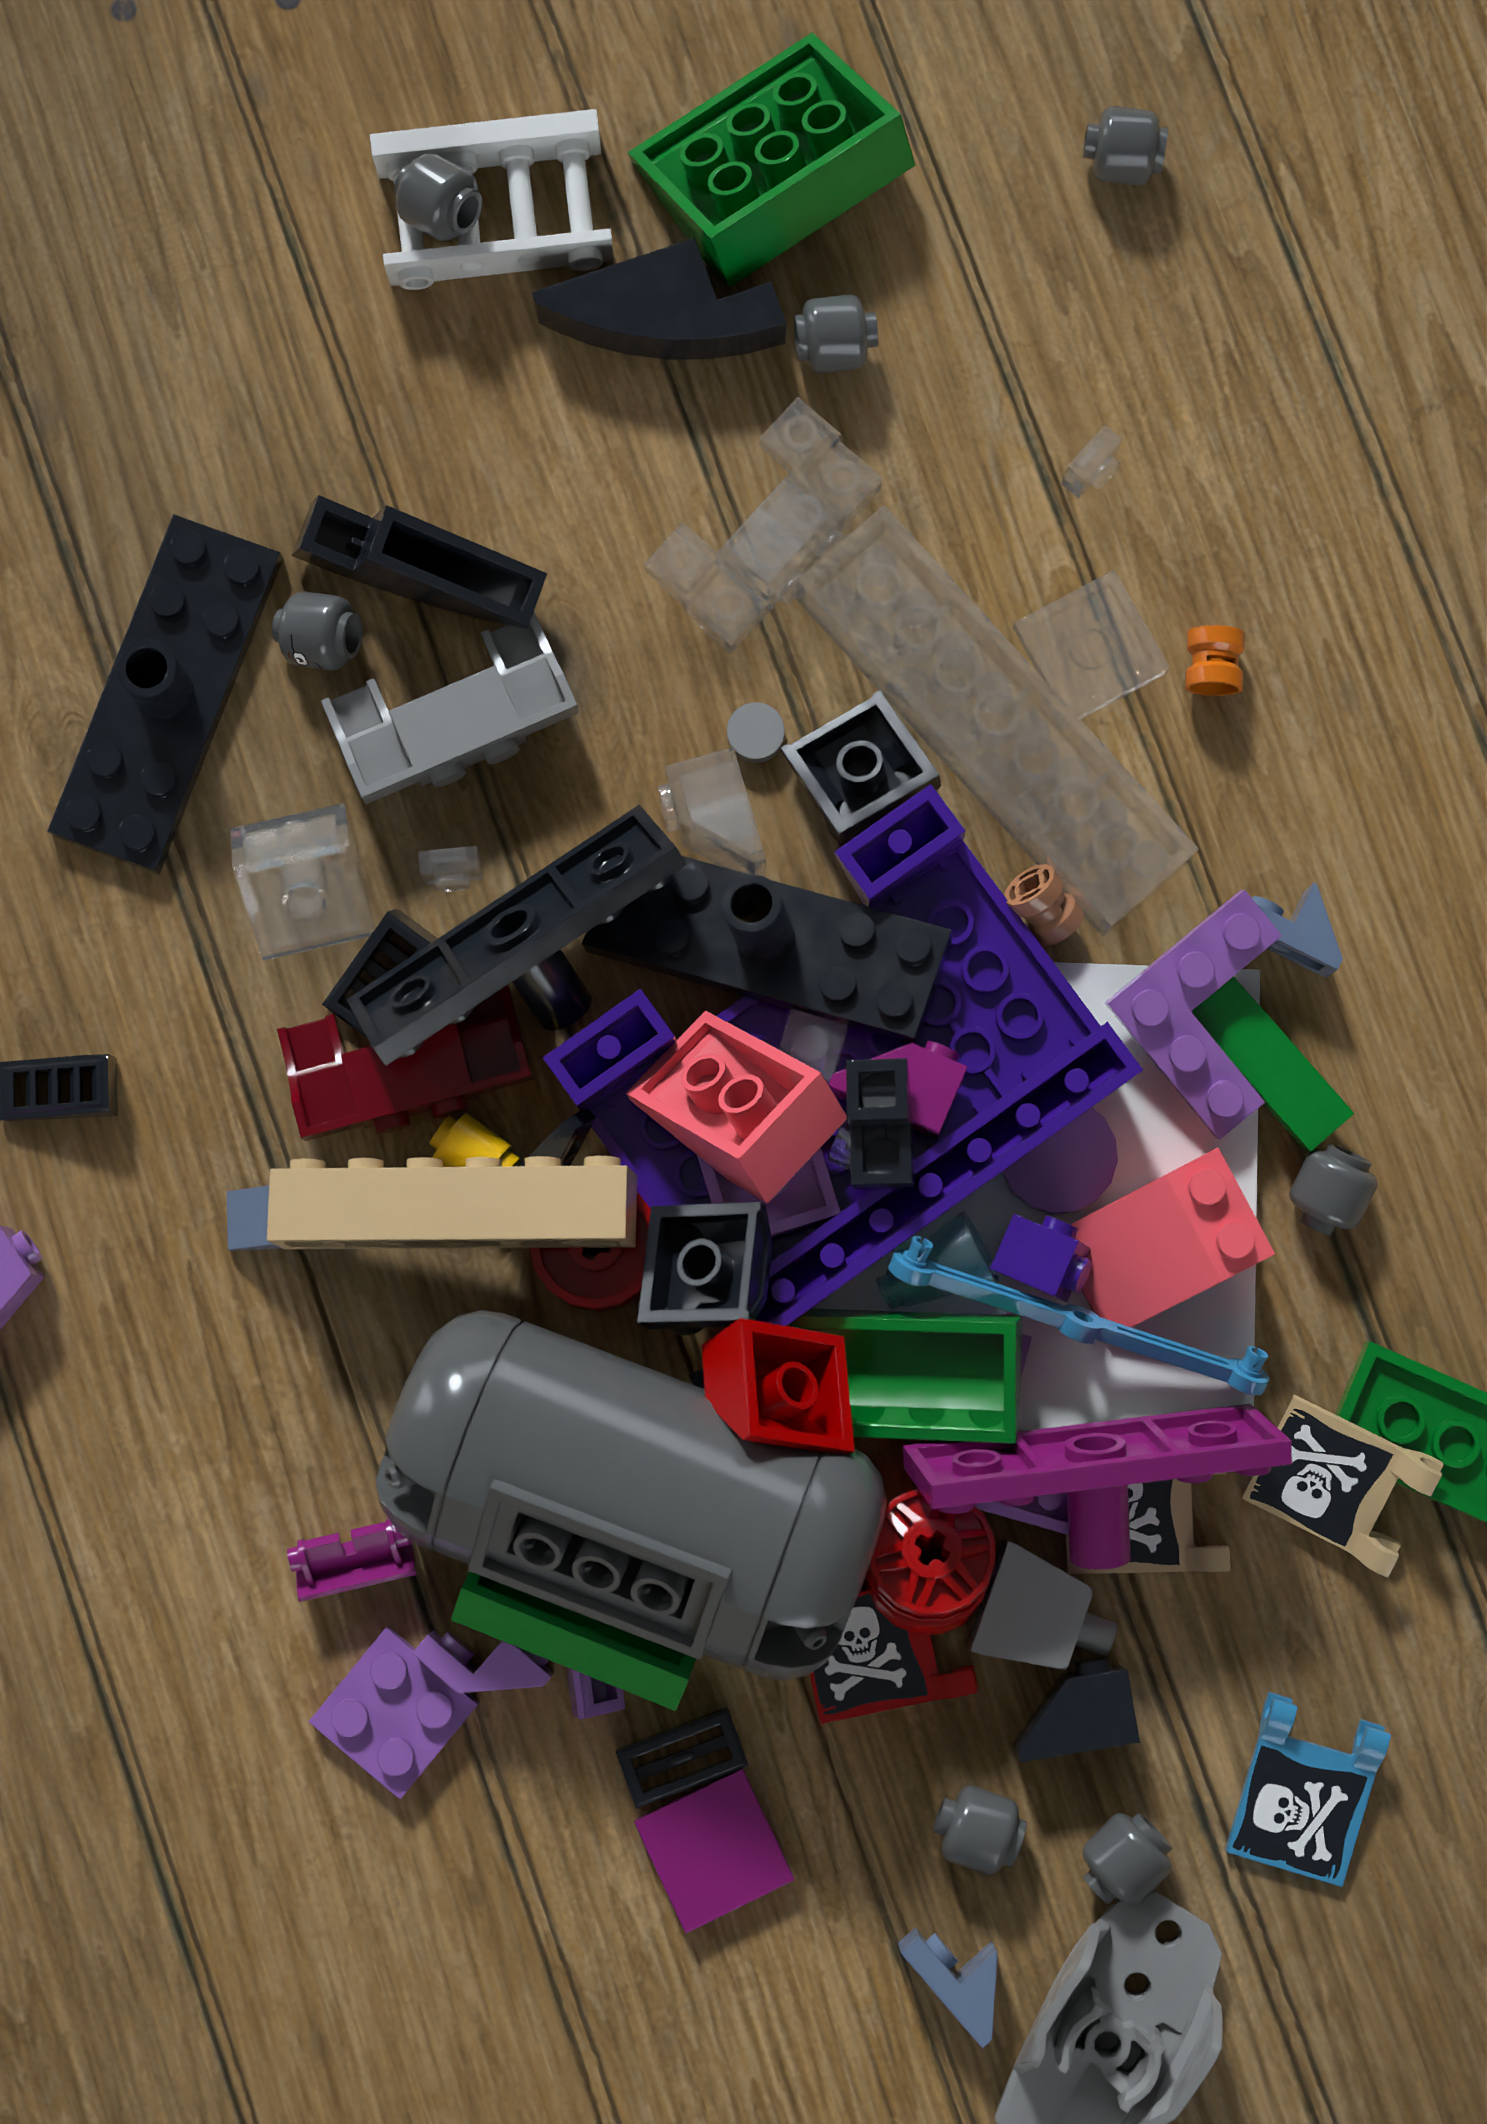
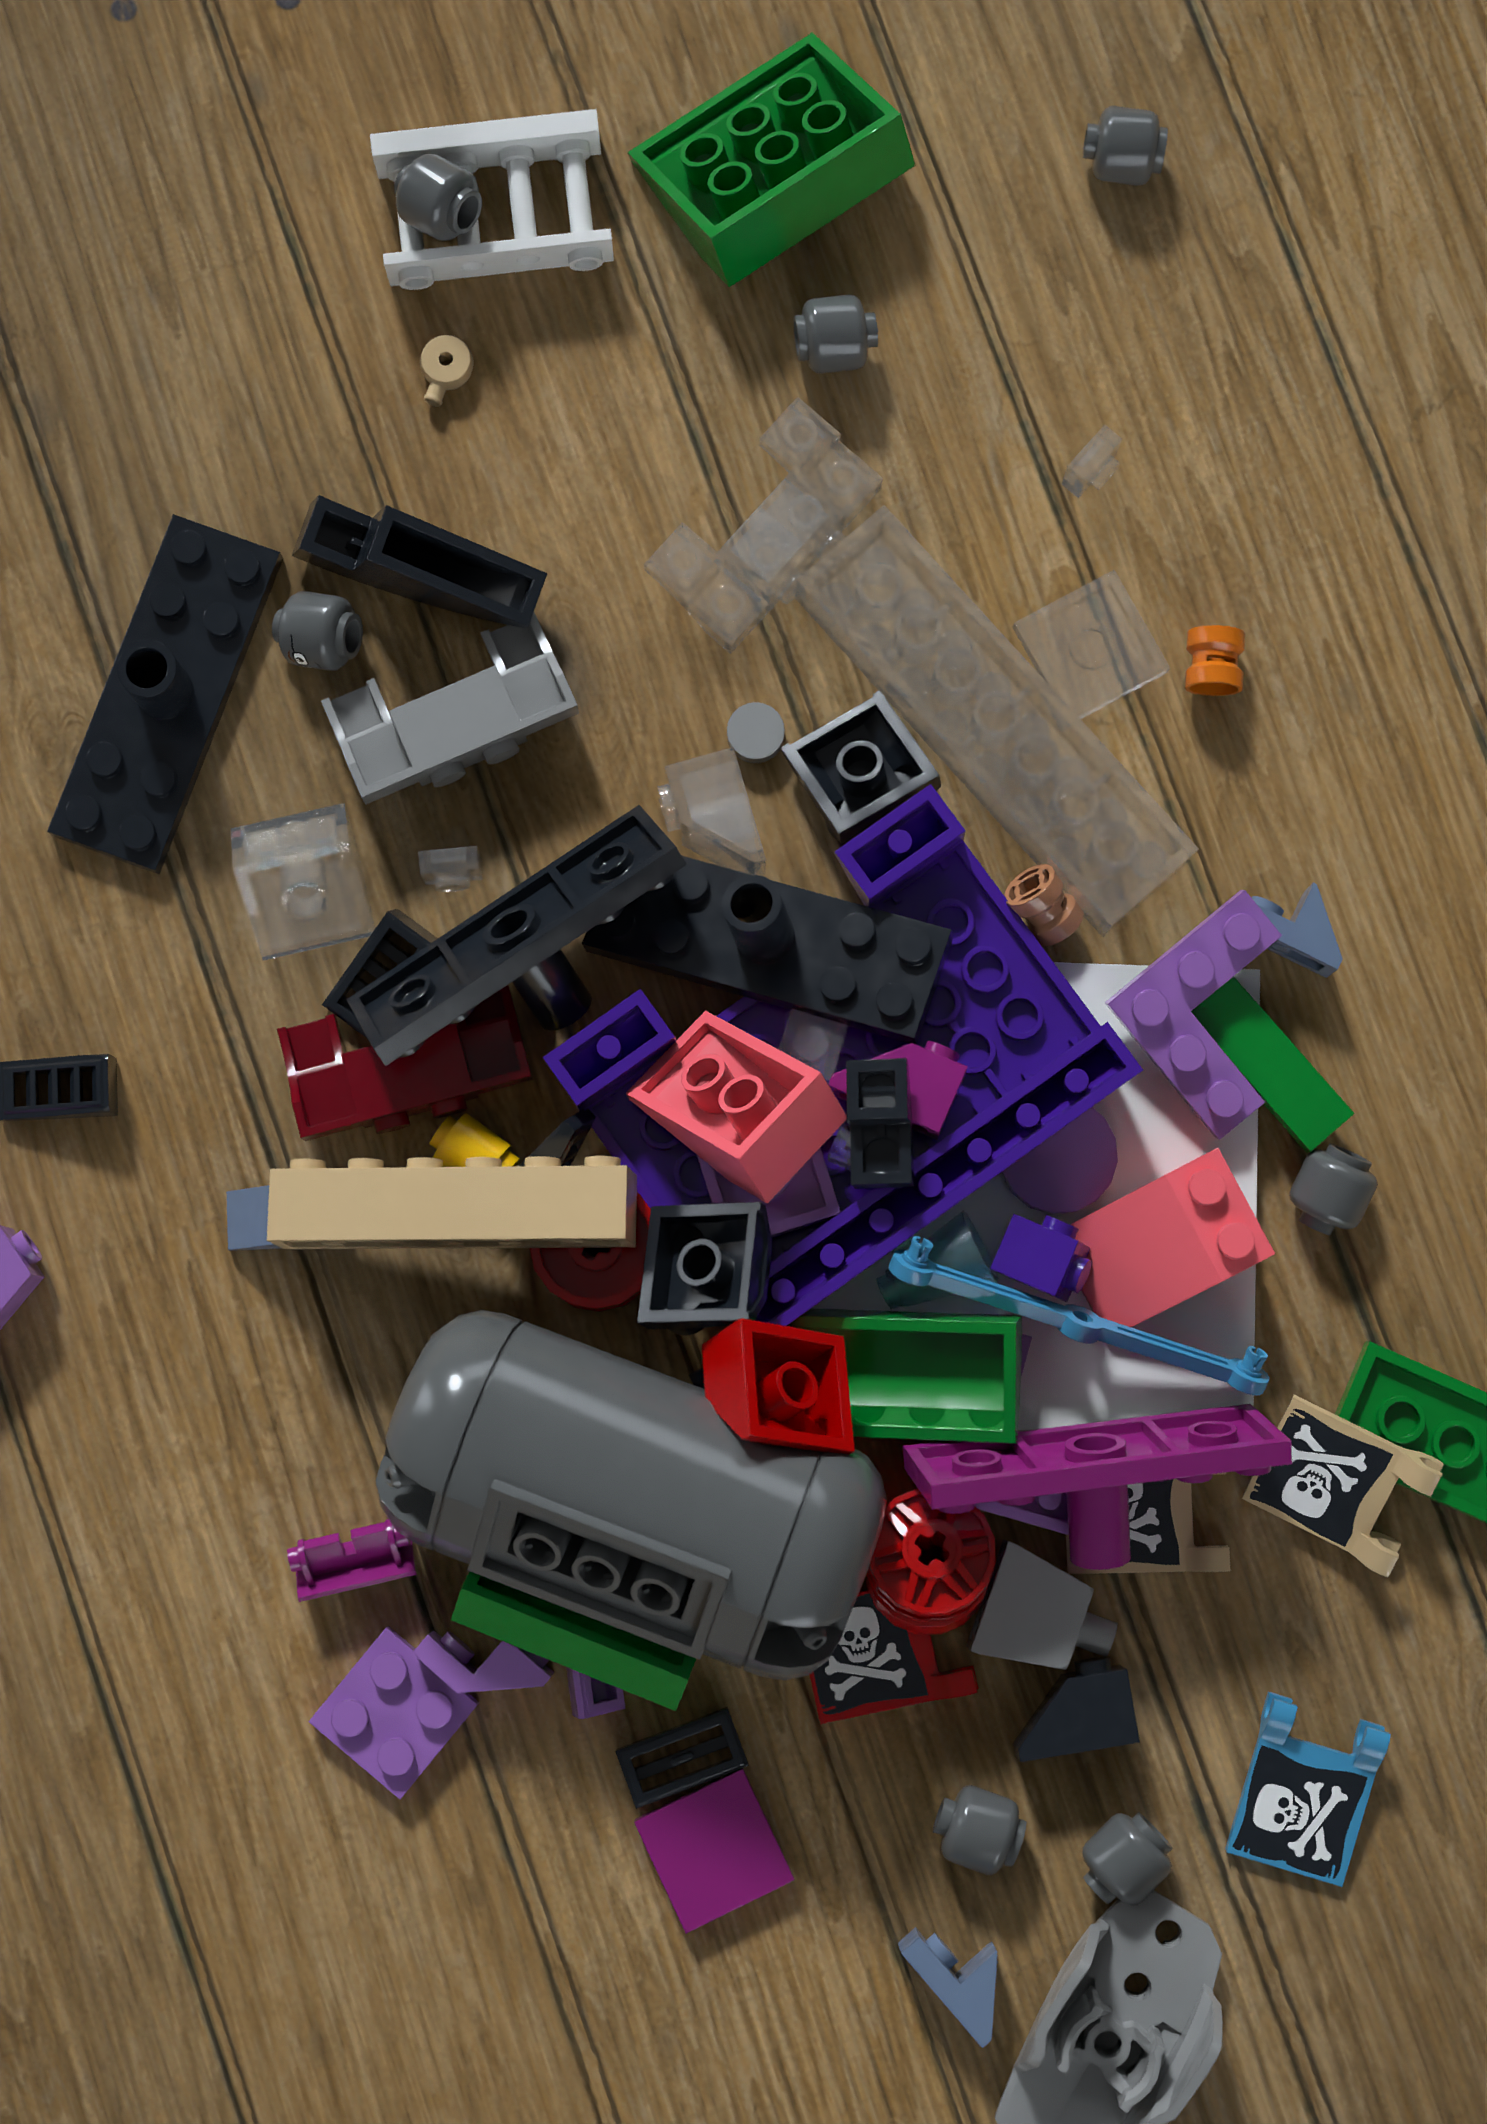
black slope [532,238,787,360] -> none
none -> tan piece [420,335,474,407]

